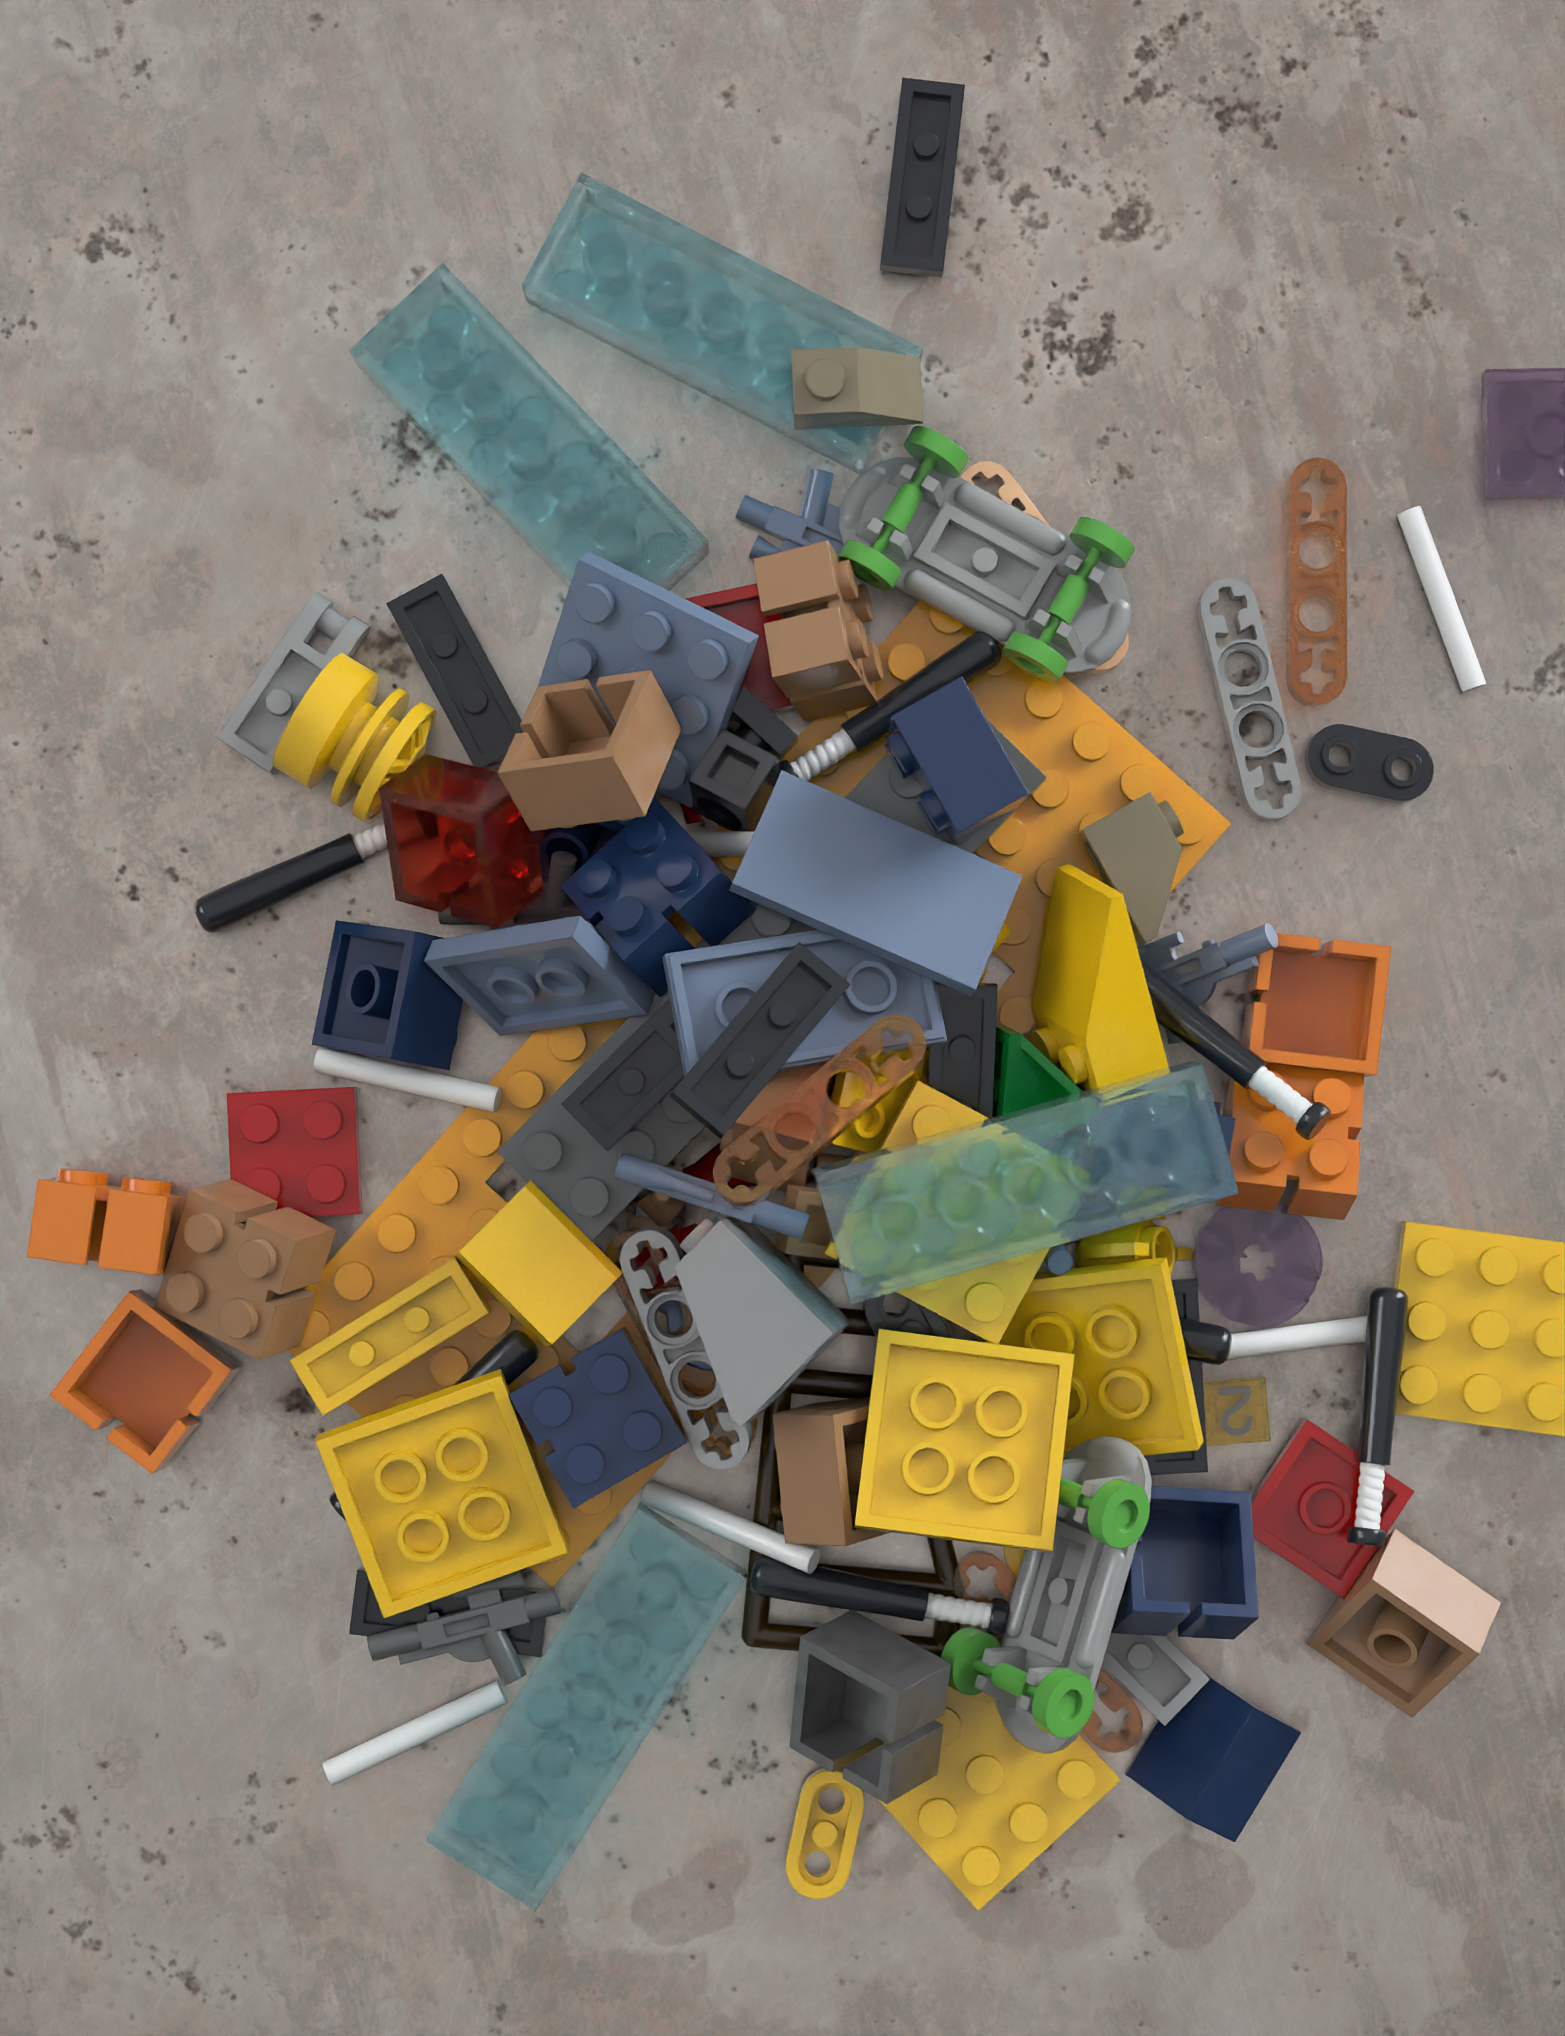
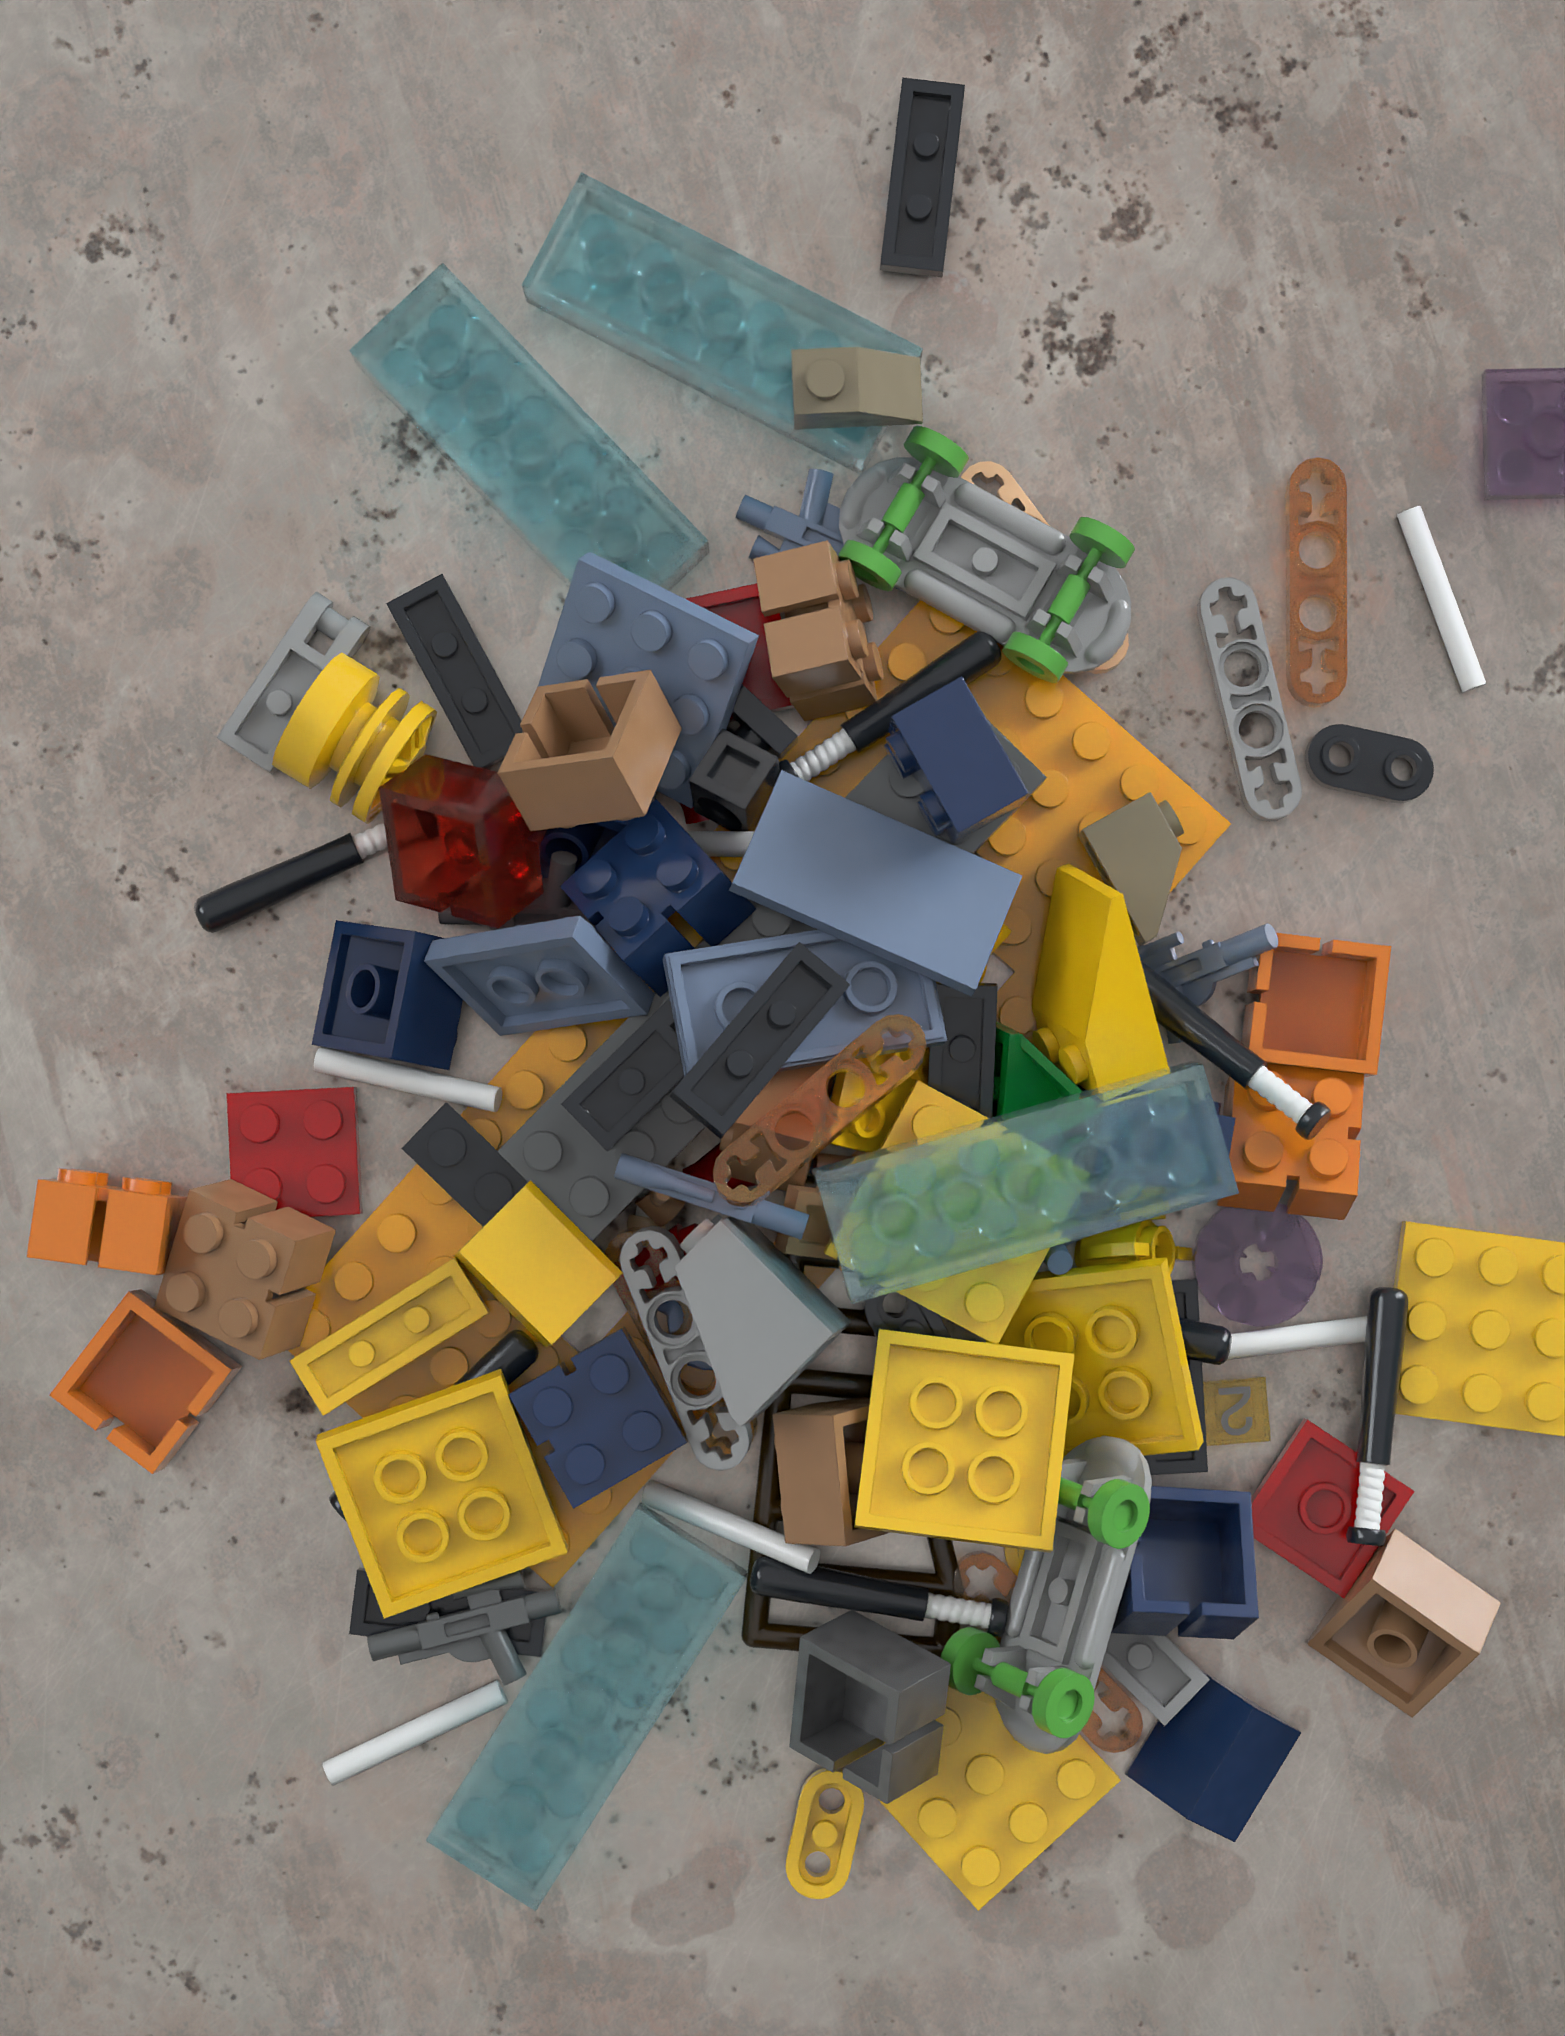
none -> black plate [401,1102,528,1226]

